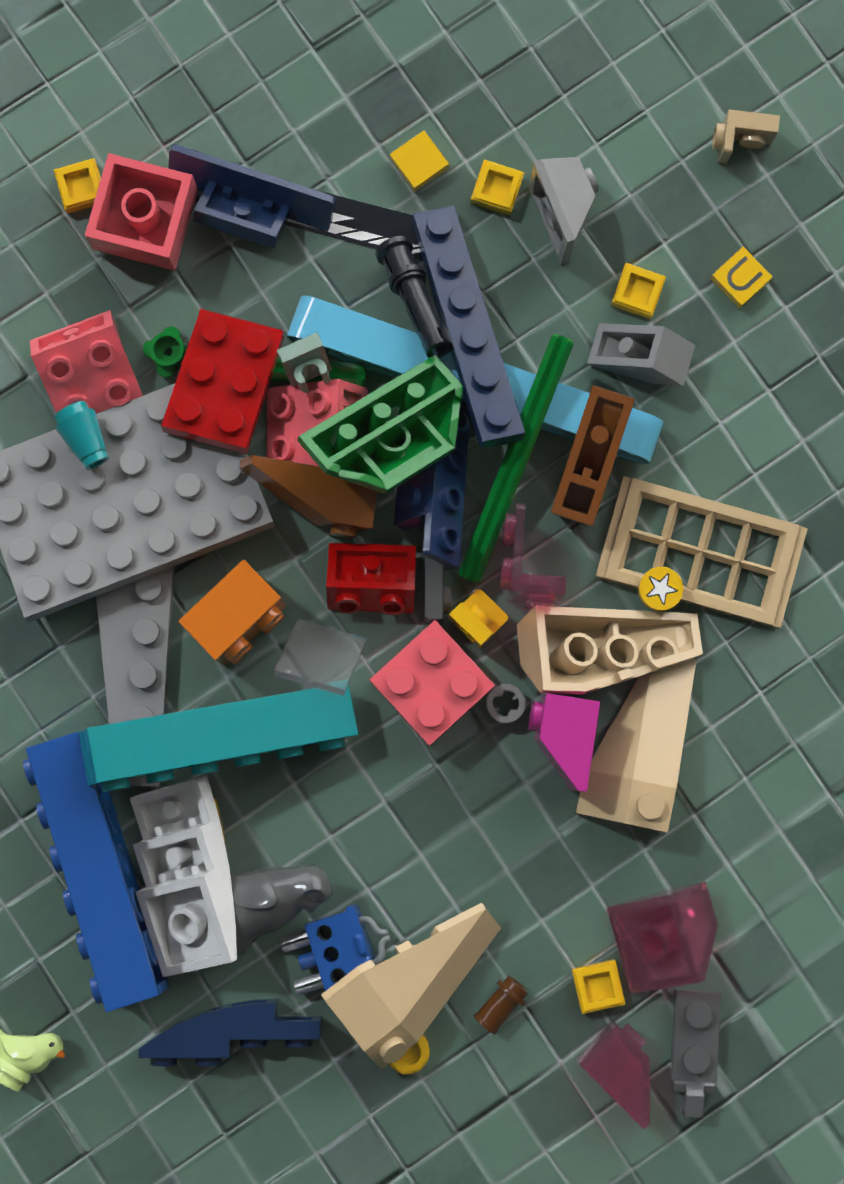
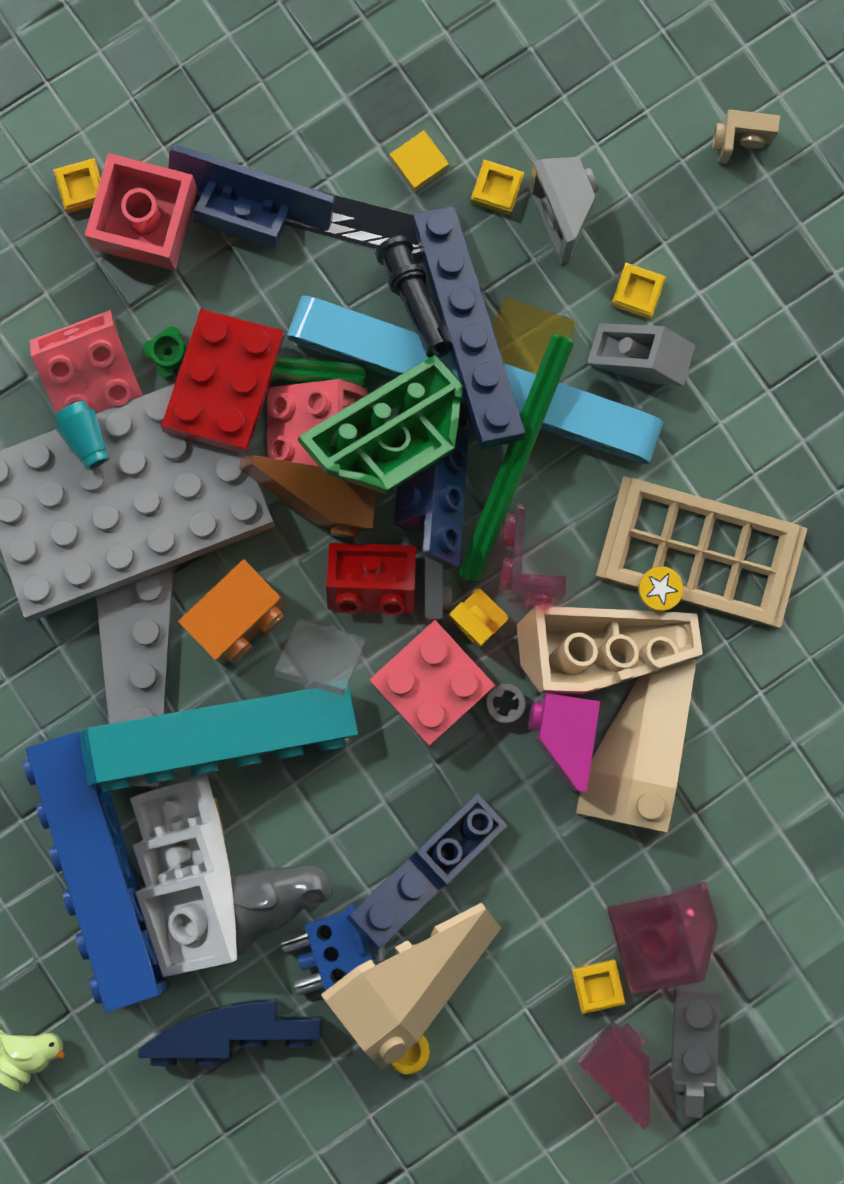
sand green tile [277,333,332,393] -> none
reddish brown pin [473,975,529,1035] -> none
dark orange slope [551,385,635,526] -> none
yellow tile [710,246,773,309] -> none
none -> dark blue slope [346,793,508,951]
none -> clear yellow piece [492,296,575,374]

